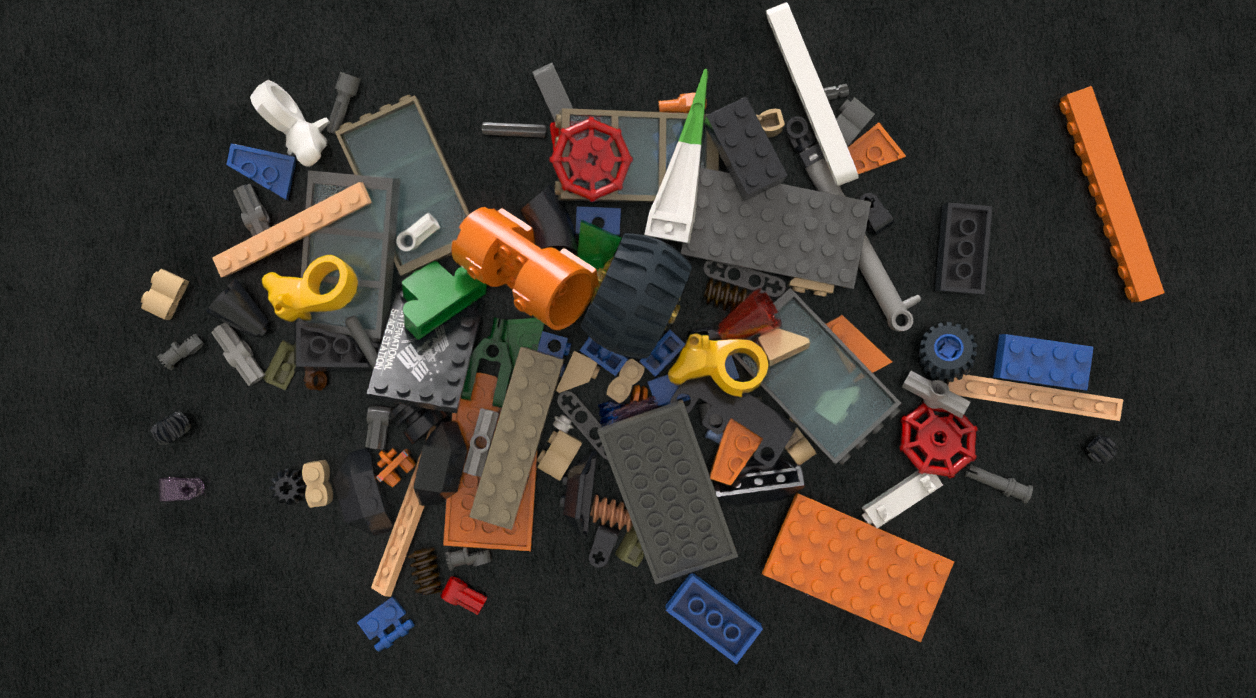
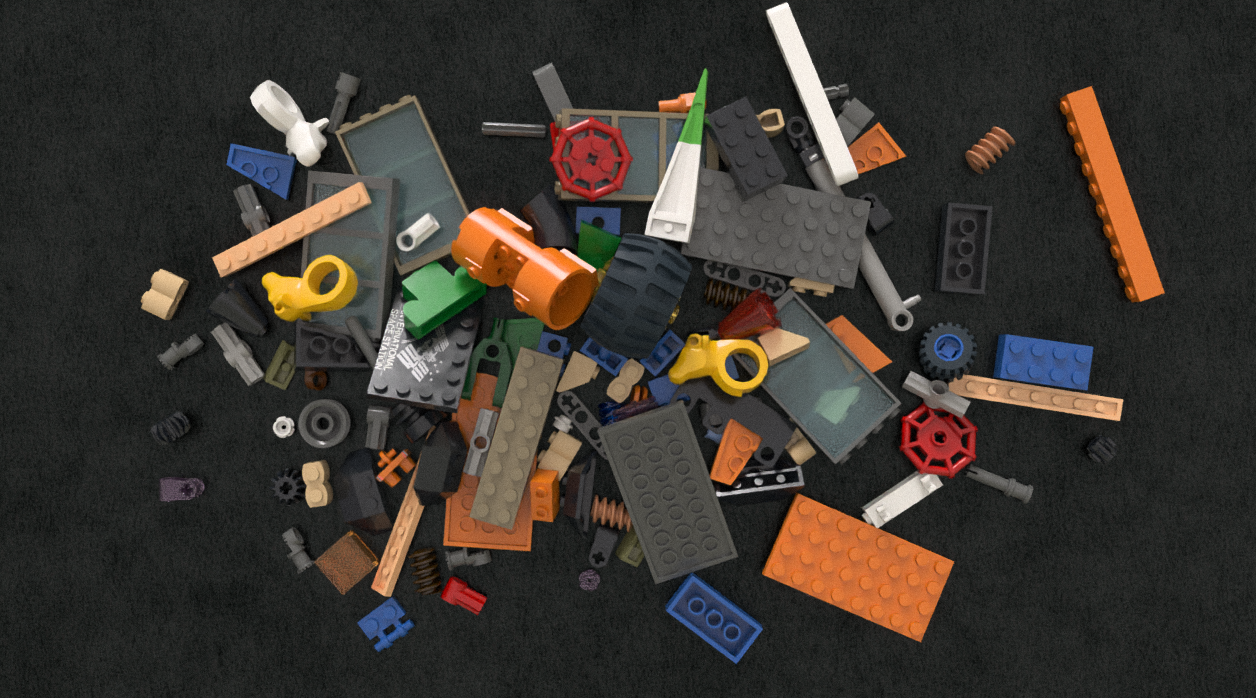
none -> white plate [273,416,294,438]
none -> dark grey connector [282,527,315,574]
none -> dark grey wheel [298,399,351,448]
none -> clear orange brick [314,530,380,595]
none -> orange brick [530,469,560,522]
none -> clear purple plate [579,569,600,591]
none -> nougat piece [965,127,1015,174]

